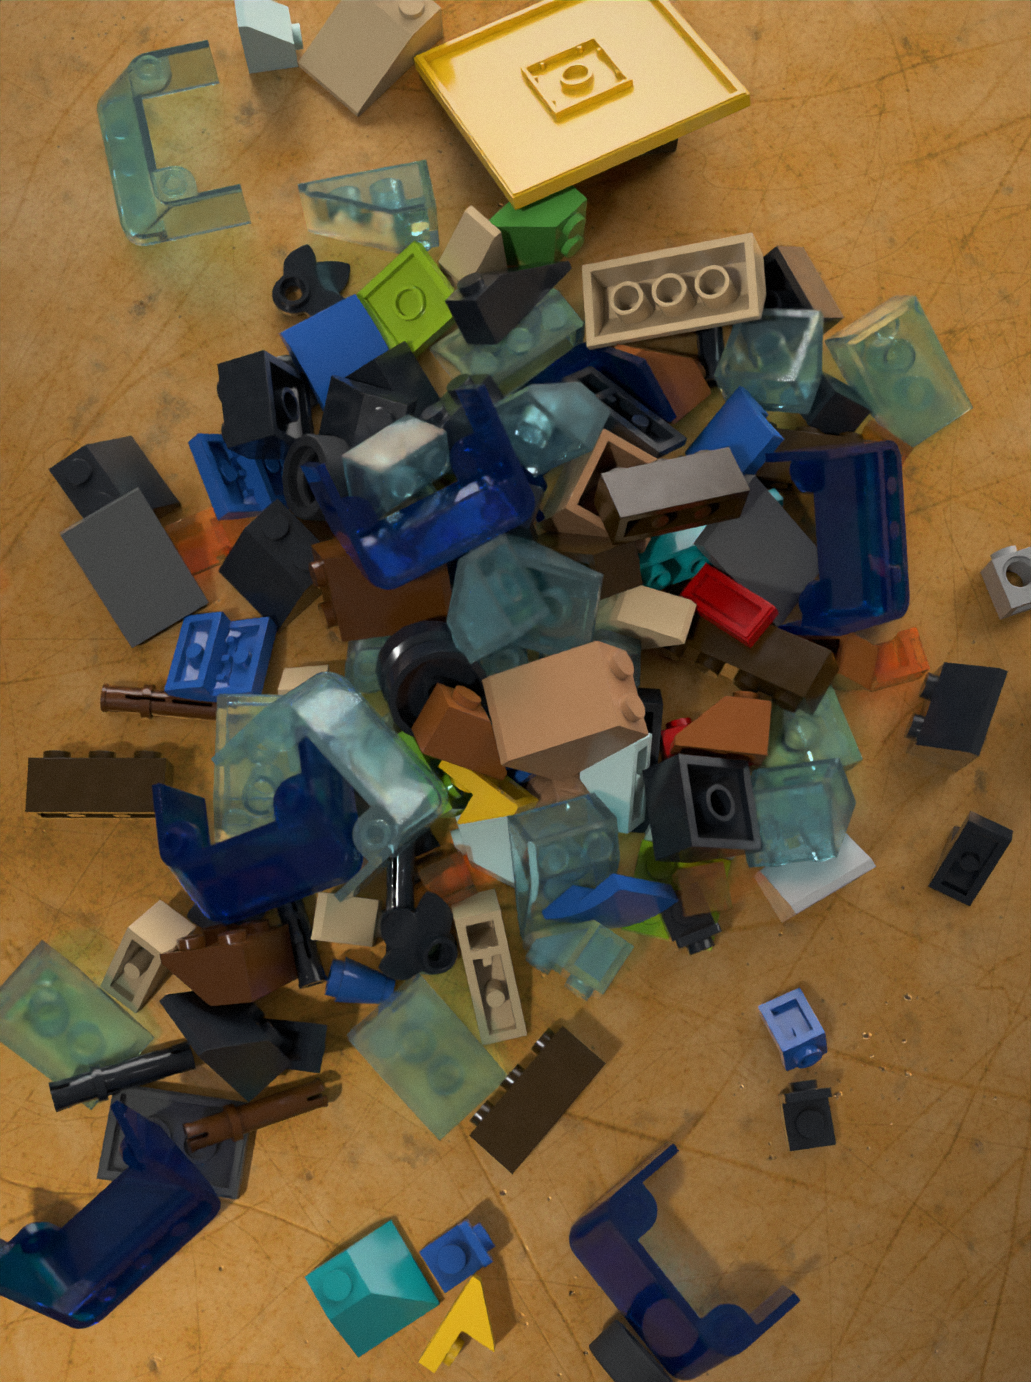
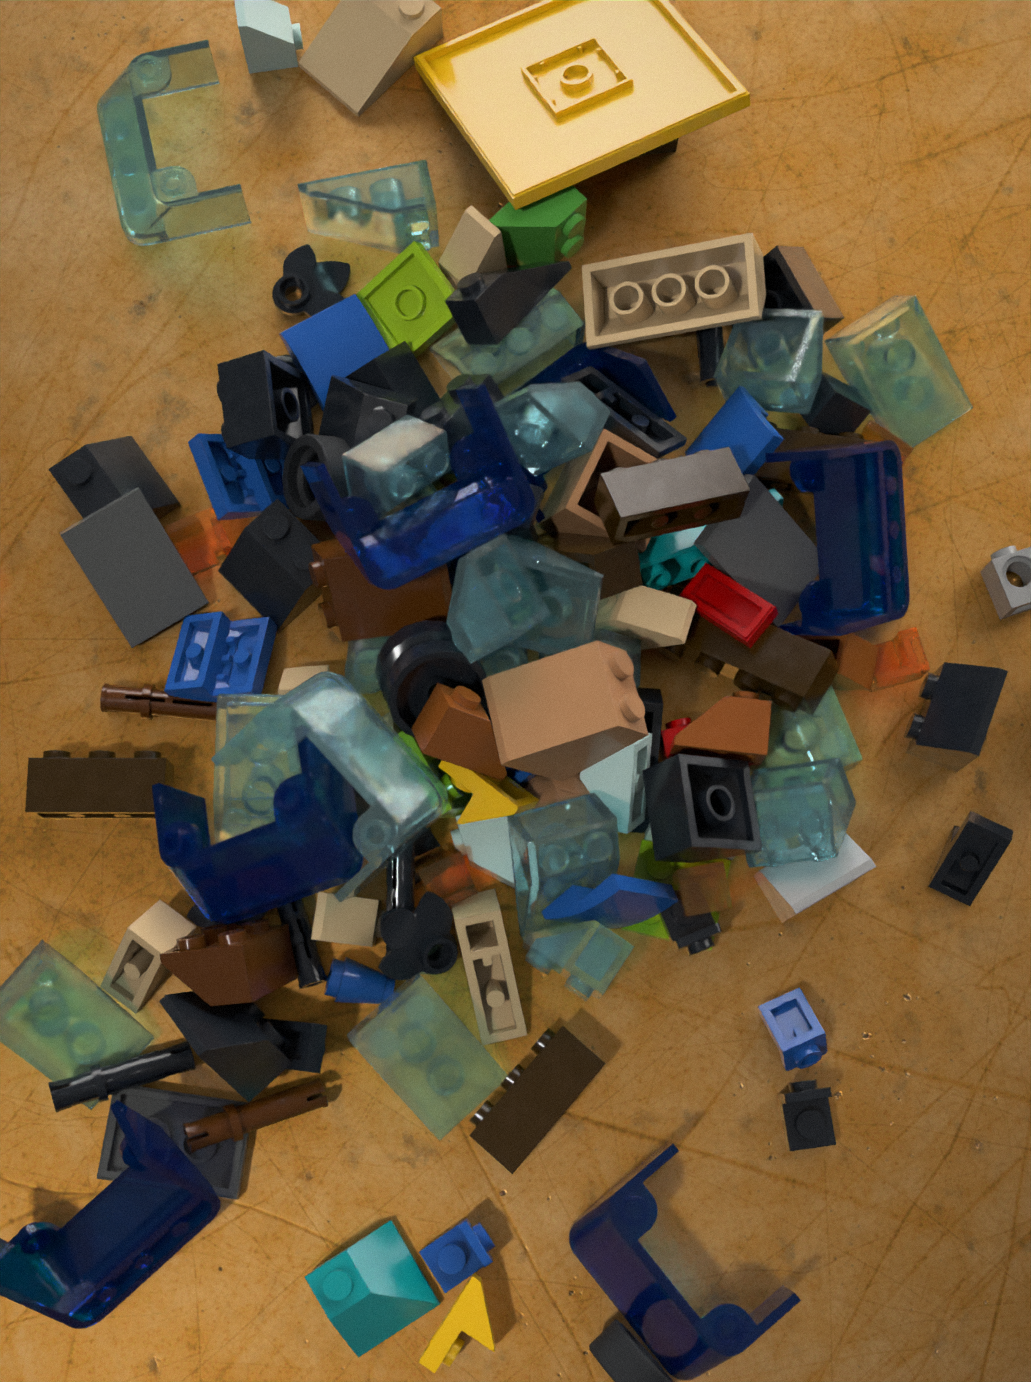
dark orange slope [612,344,712,425] -> none

